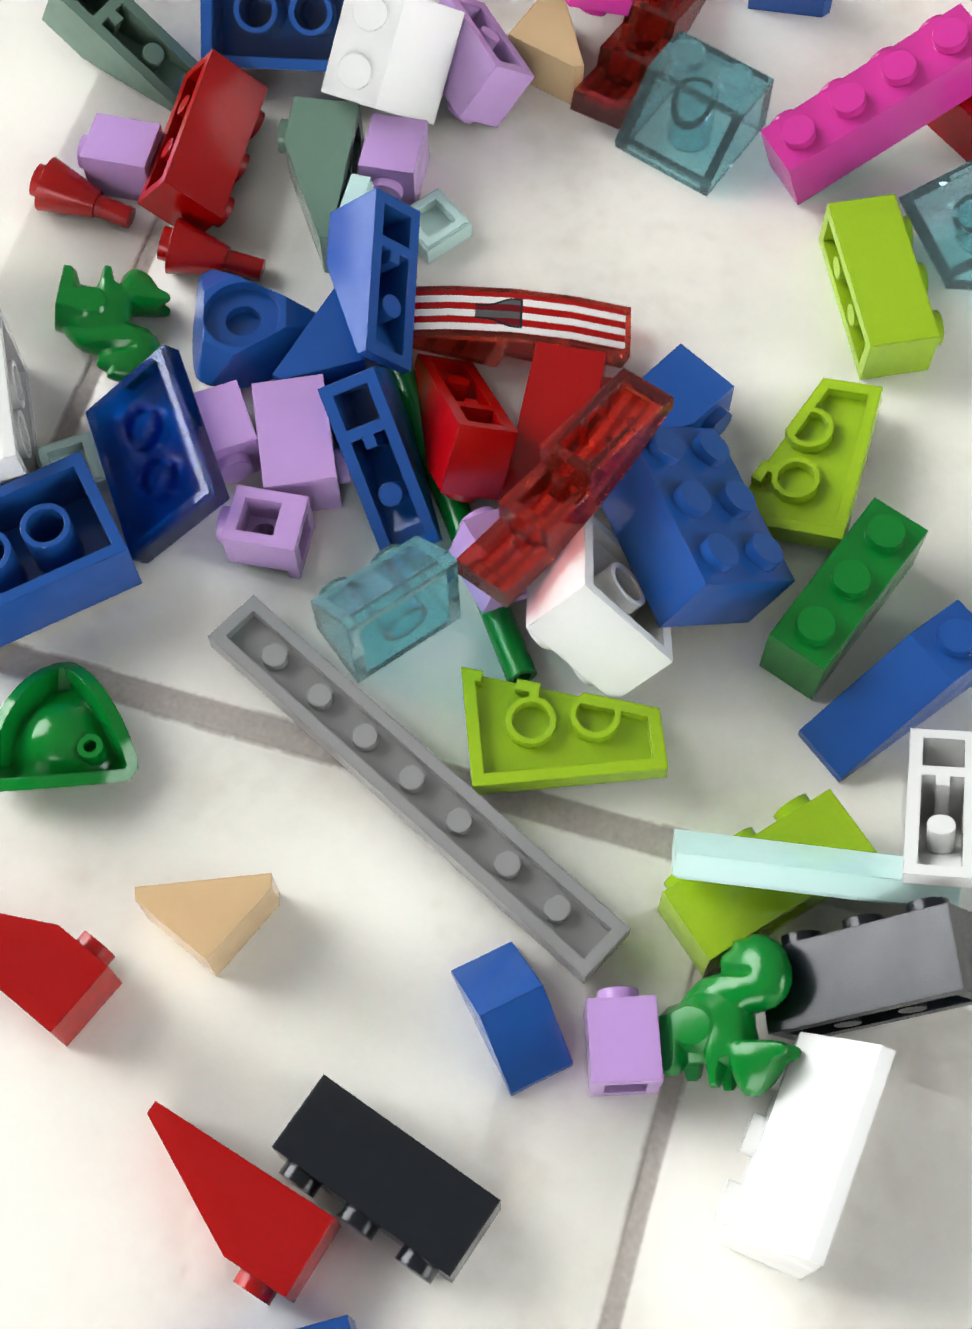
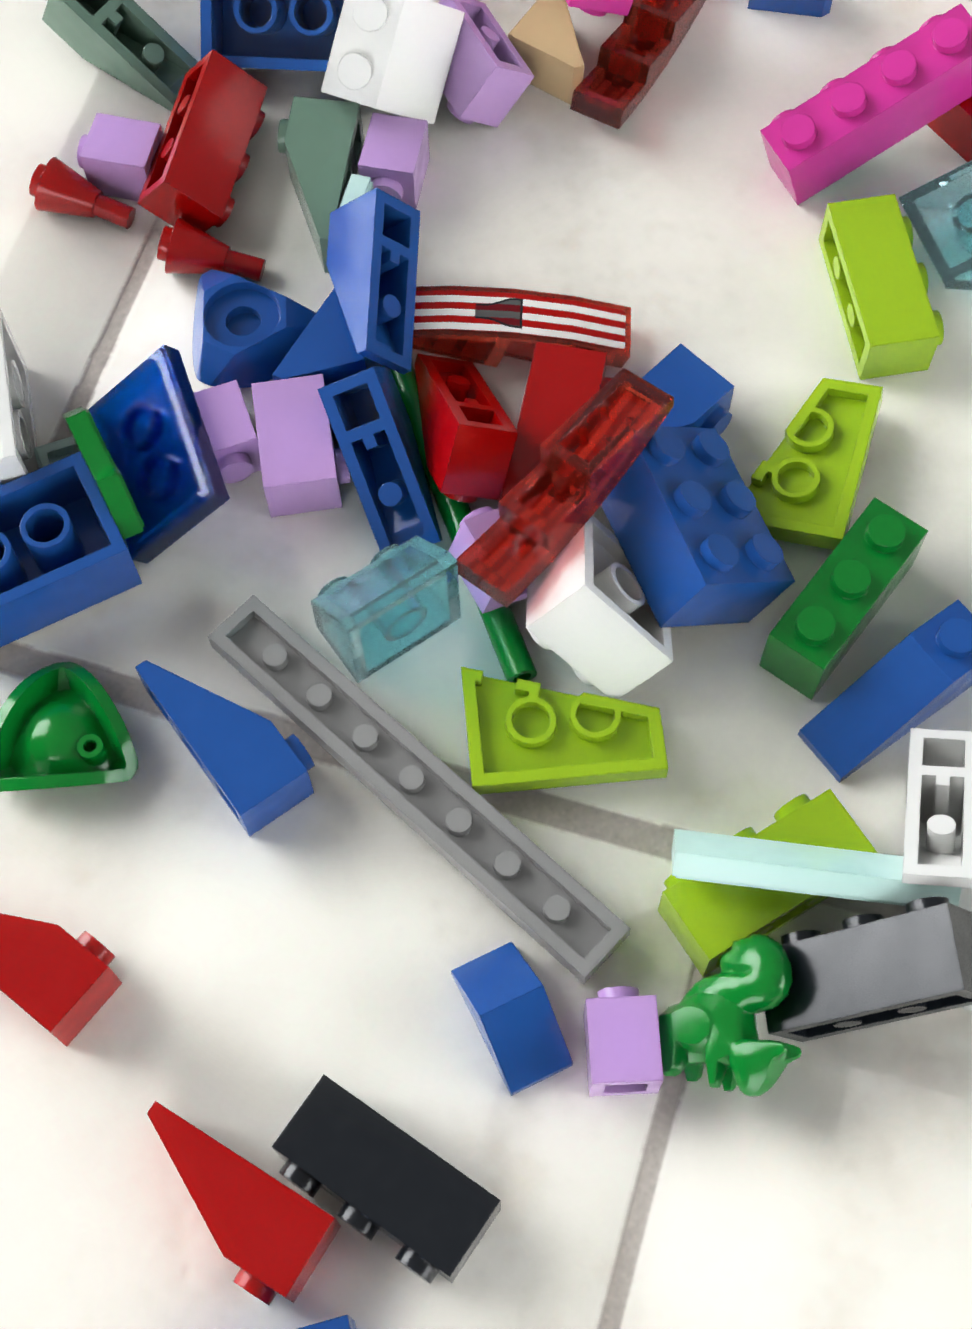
green animal [55,265,171,385] -> none
tan slope [135,873,280,977] -> none
lavender brick [216,484,315,579] -> none
light aqua tile [410,188,472,264] -> none
clear light blue slope [615,30,774,197] -> none
white slope [714,1032,896,1280] -> none
none -> green tile [62,406,145,540]
none -> blue slope [135,660,315,837]

